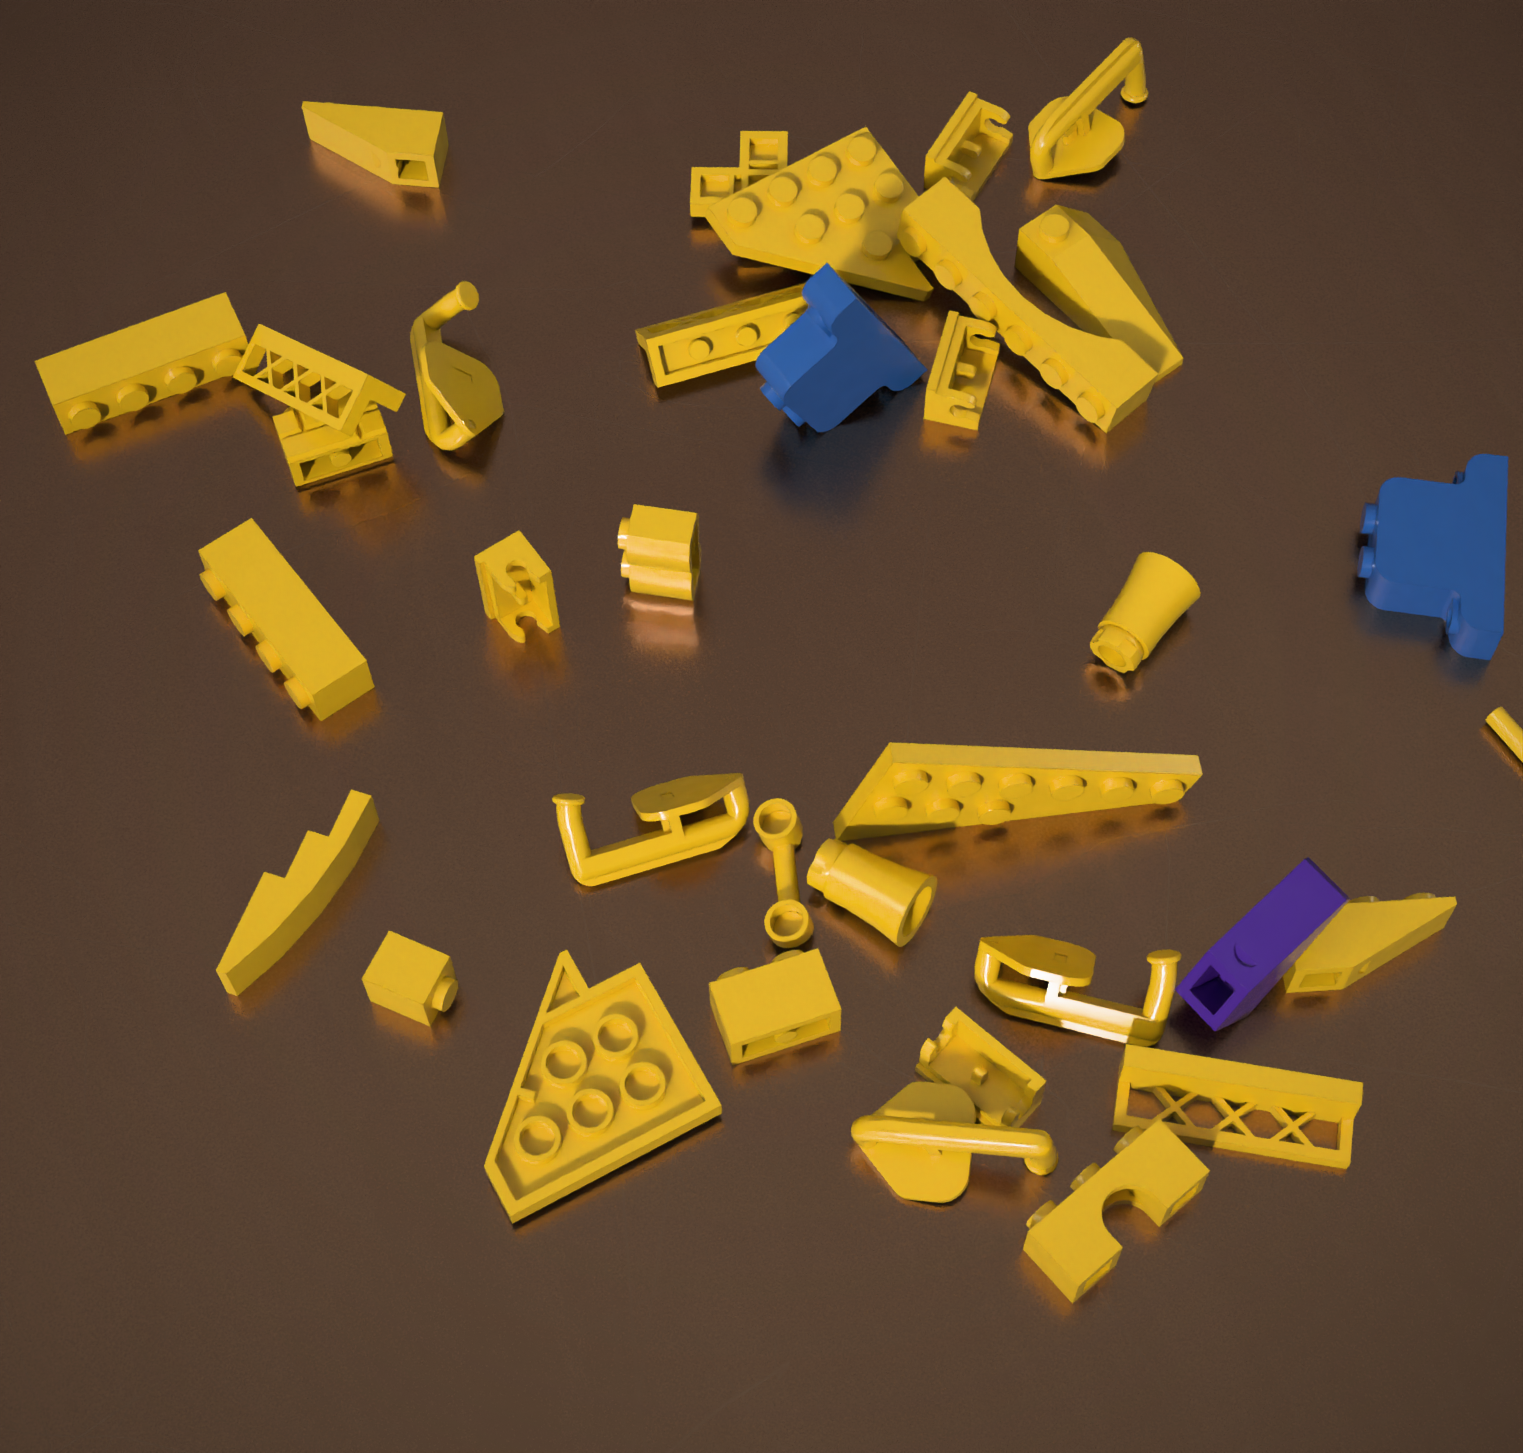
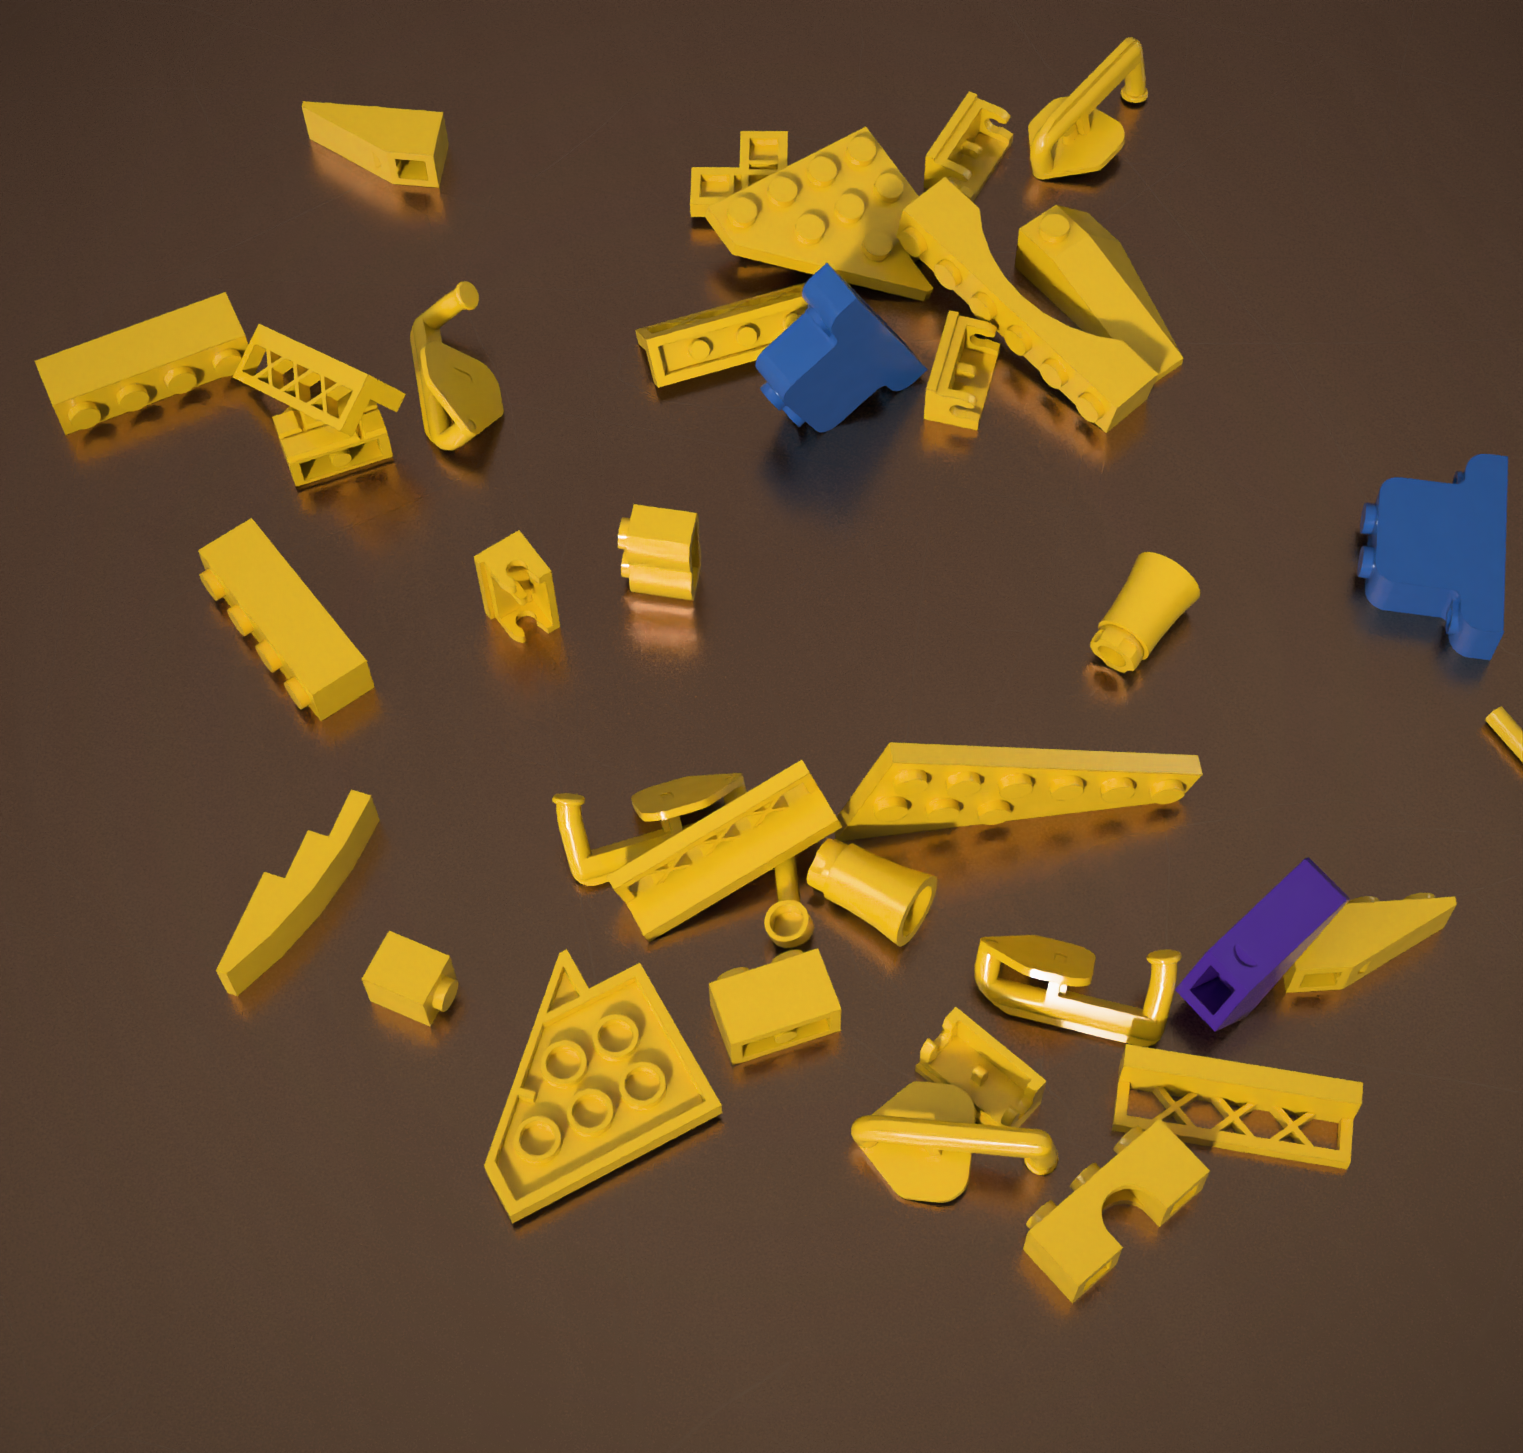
none -> yellow fence [606,760,842,942]

